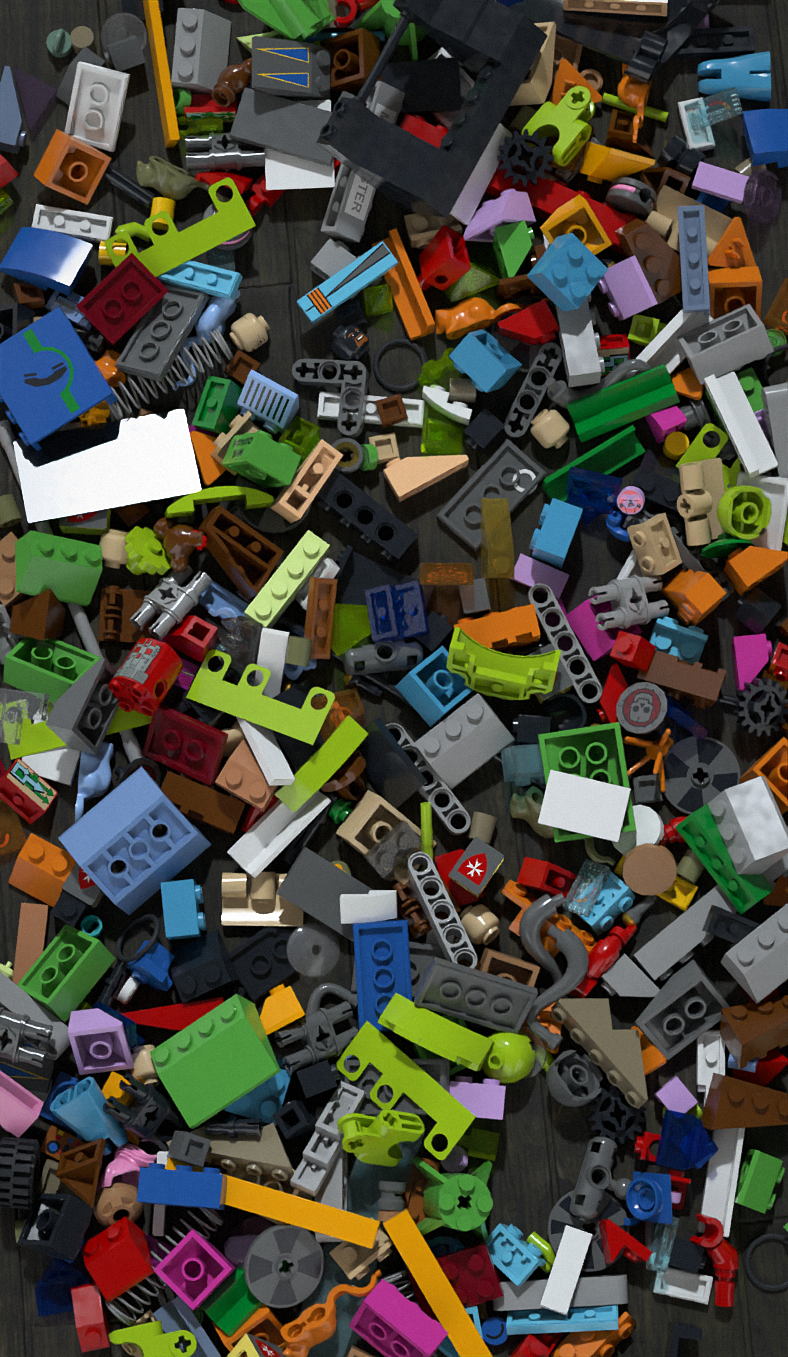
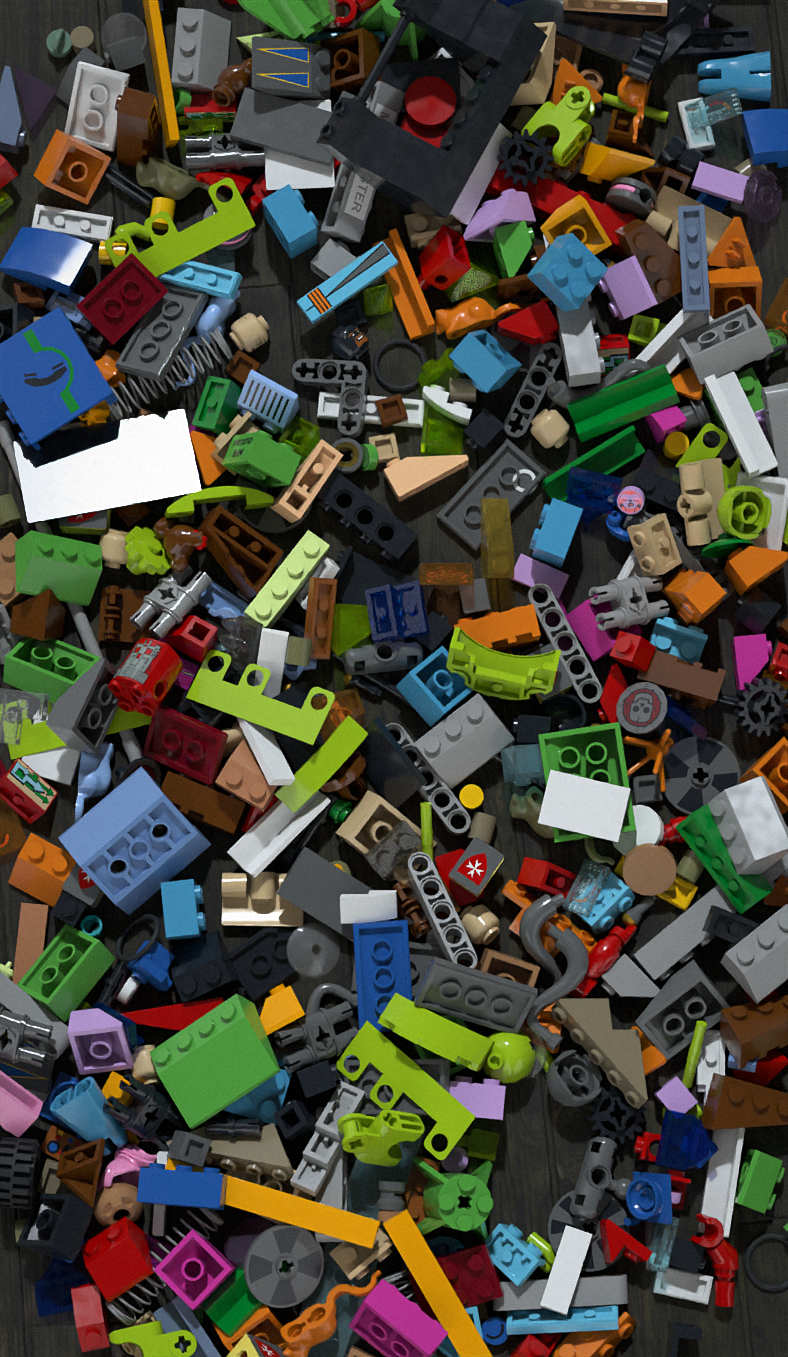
none -> reddish brown wedge [115,87,162,168]
none -> dark azure brick [262,184,319,259]
none -> red tile [404,76,456,129]
none -> yellow piece [459,784,484,811]
none -> lime piece [682,1021,707,1088]

